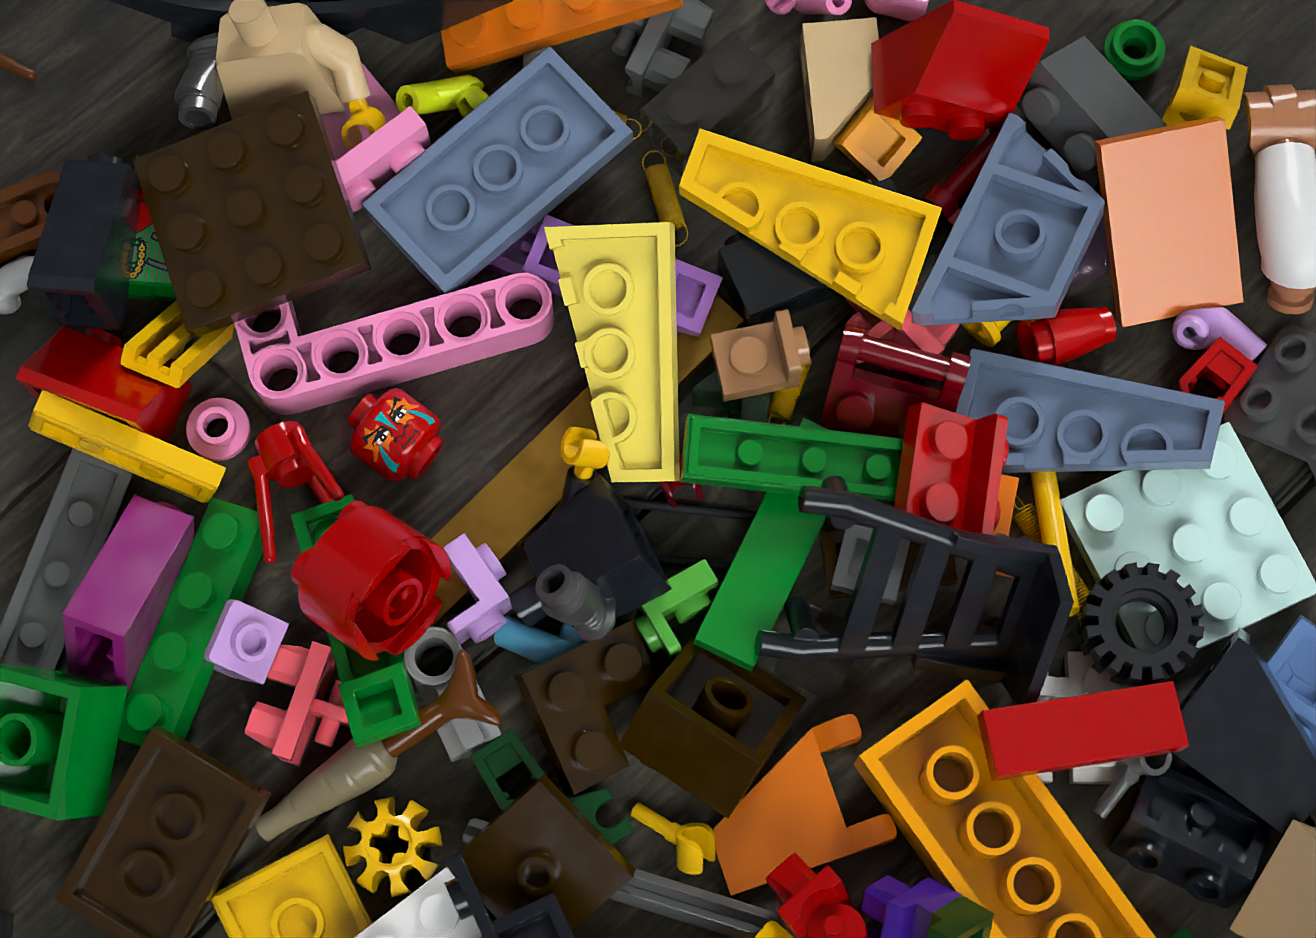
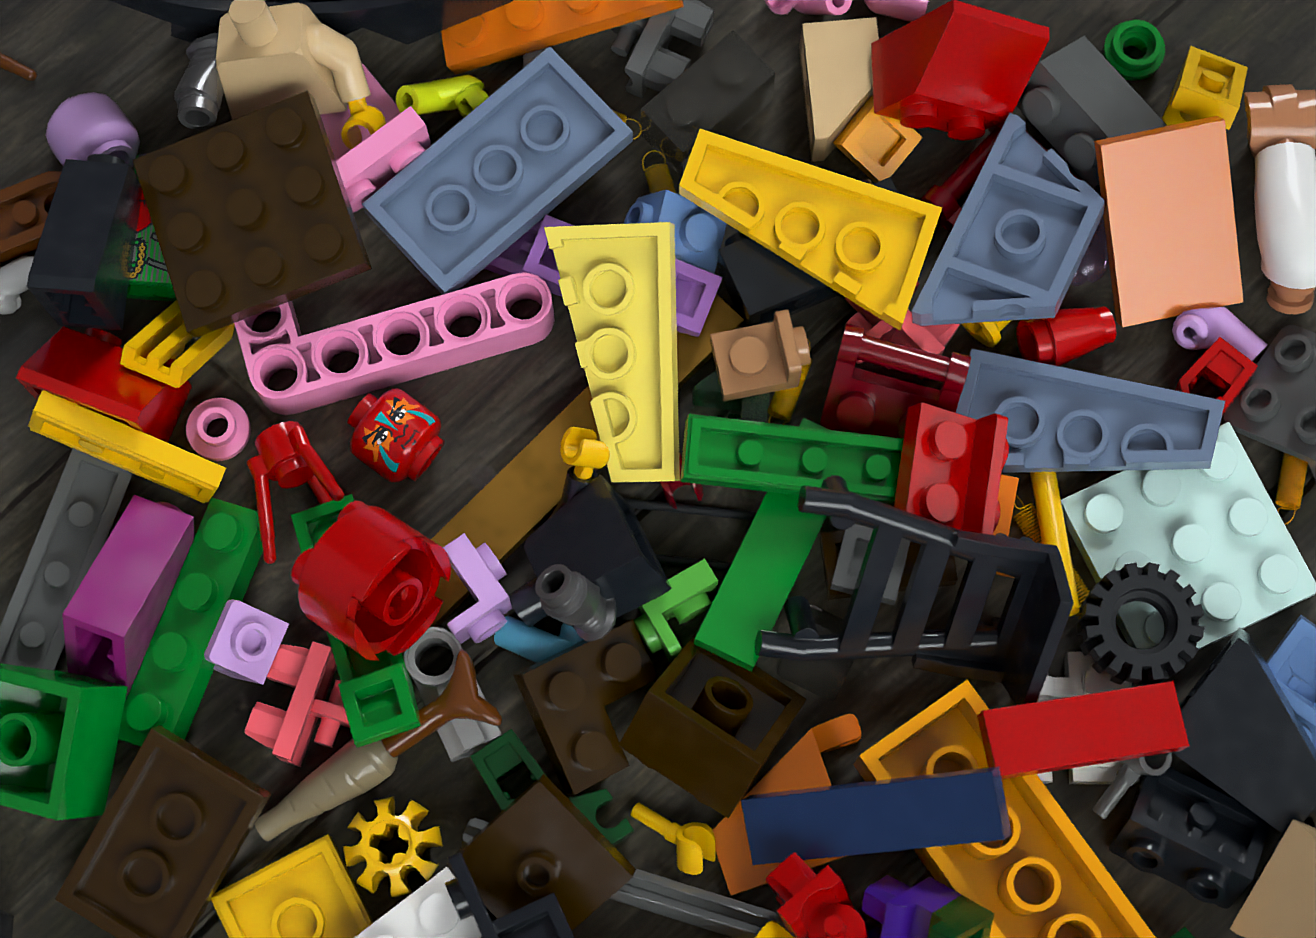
none -> lavender head [46,92,140,167]
none -> medium blue bracket [624,190,727,274]
none -> dark blue tile [741,767,1012,865]
none -> light orange piece [1275,452,1308,525]

